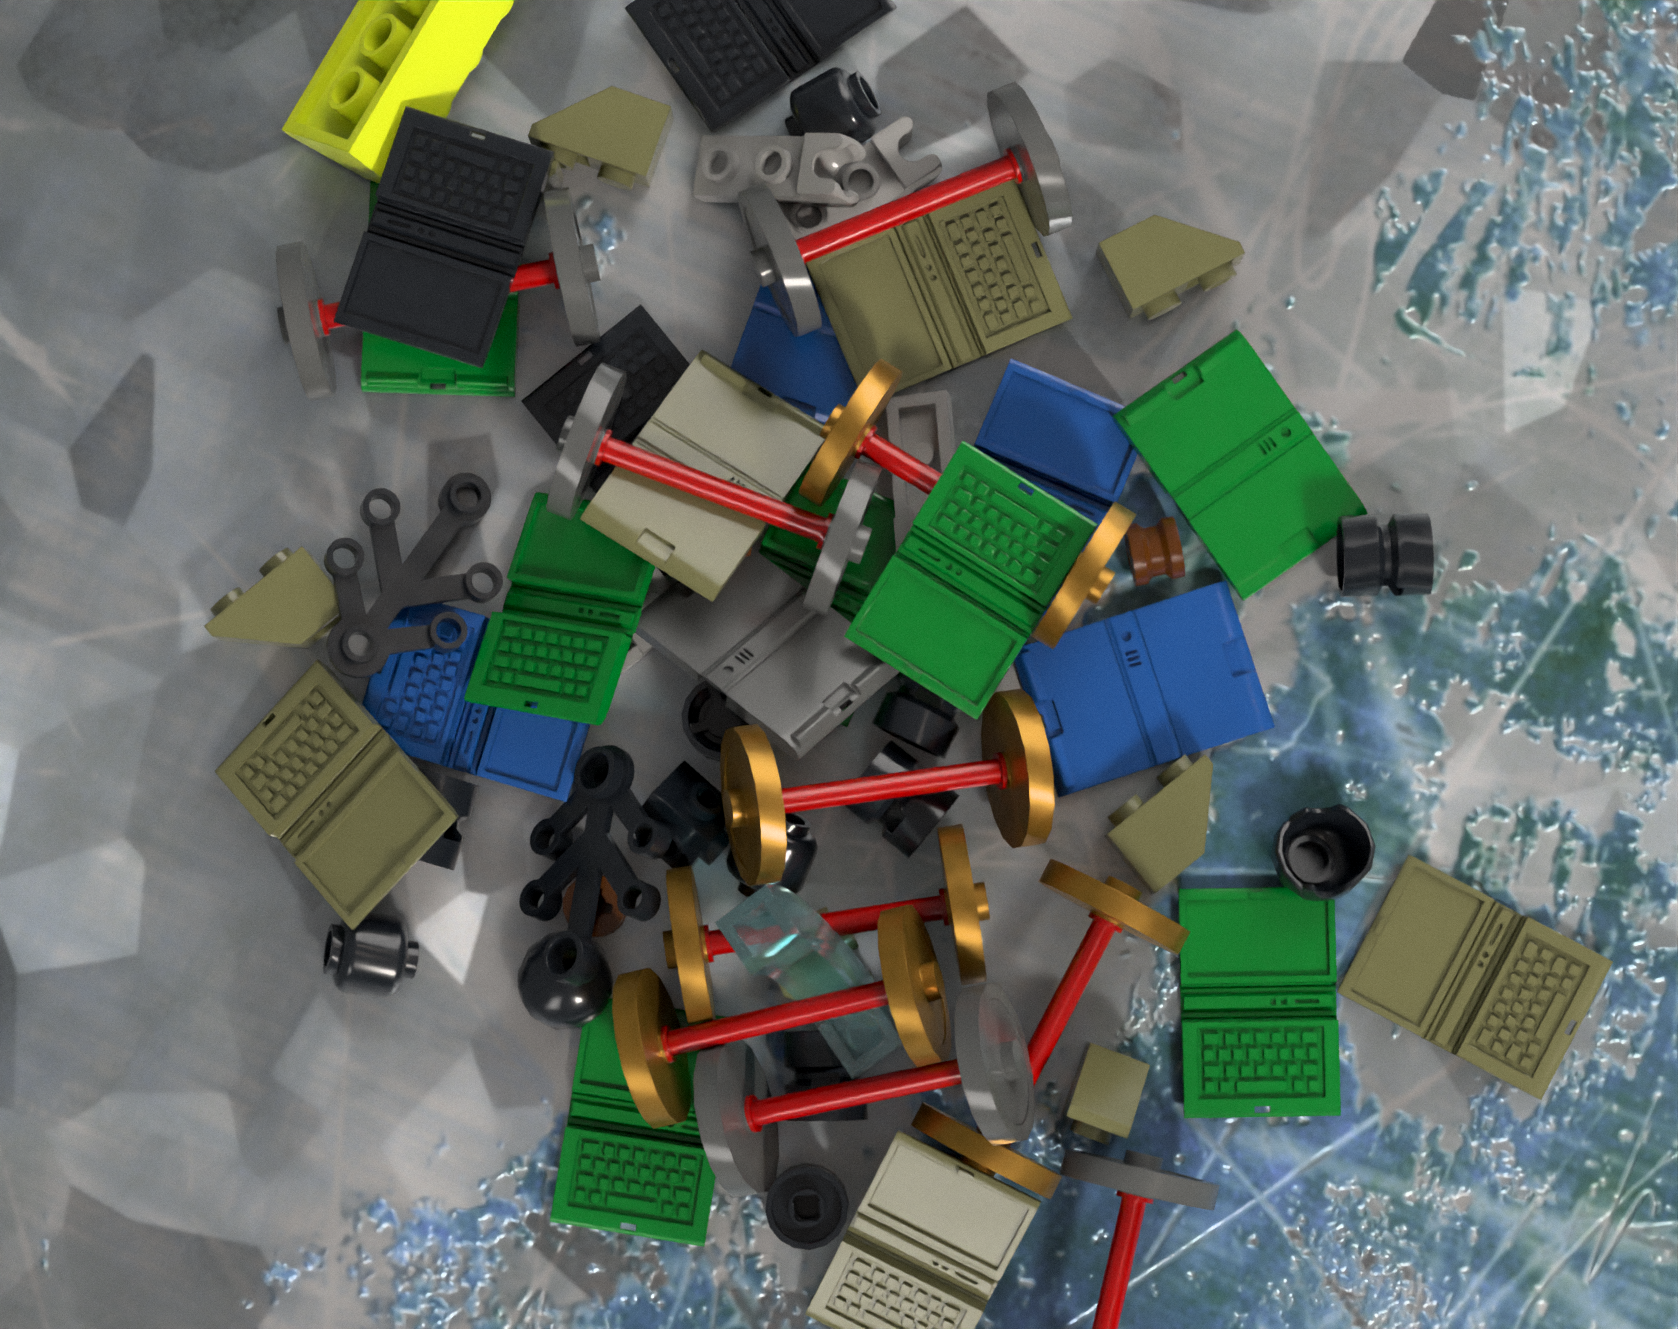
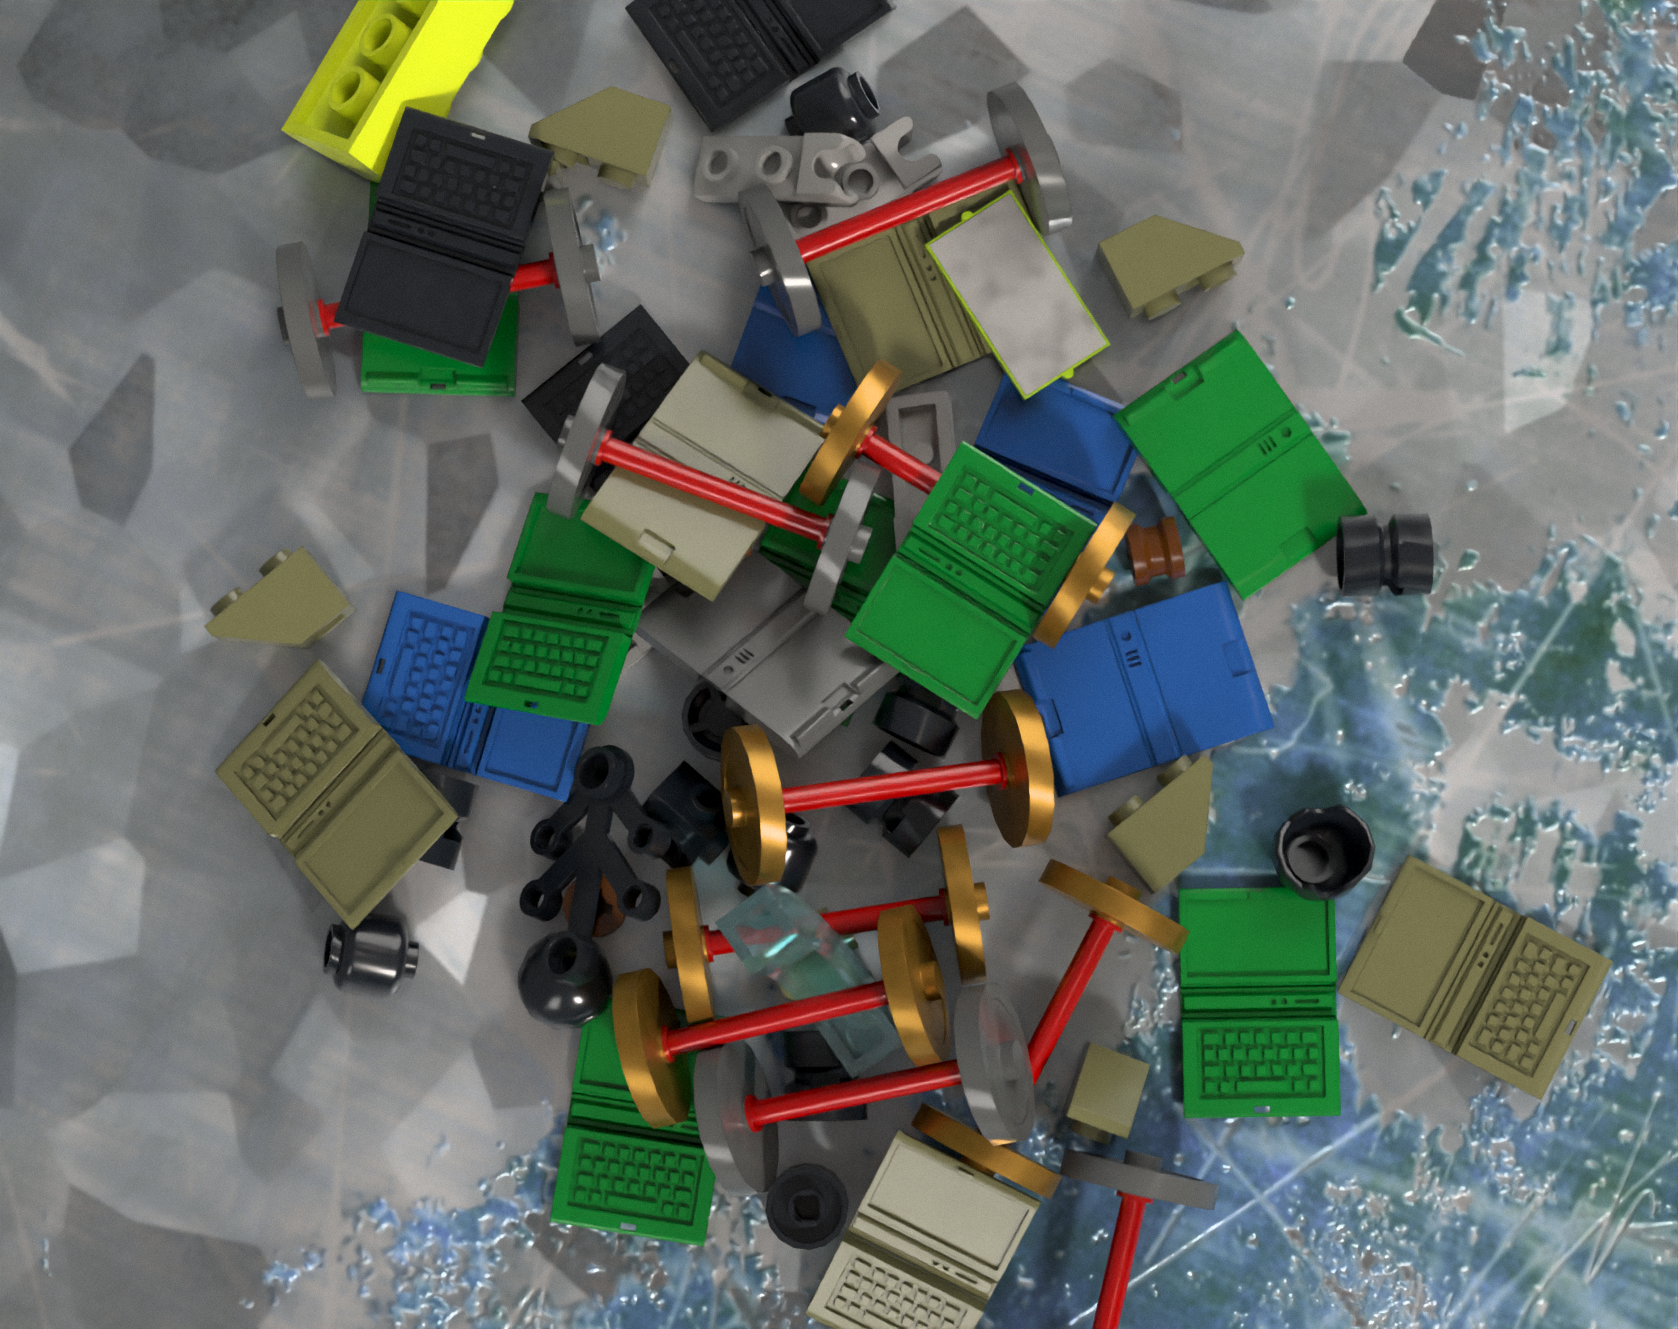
black plant [324,473,503,678] -> none
none -> flat silver piece [924,189,1111,401]

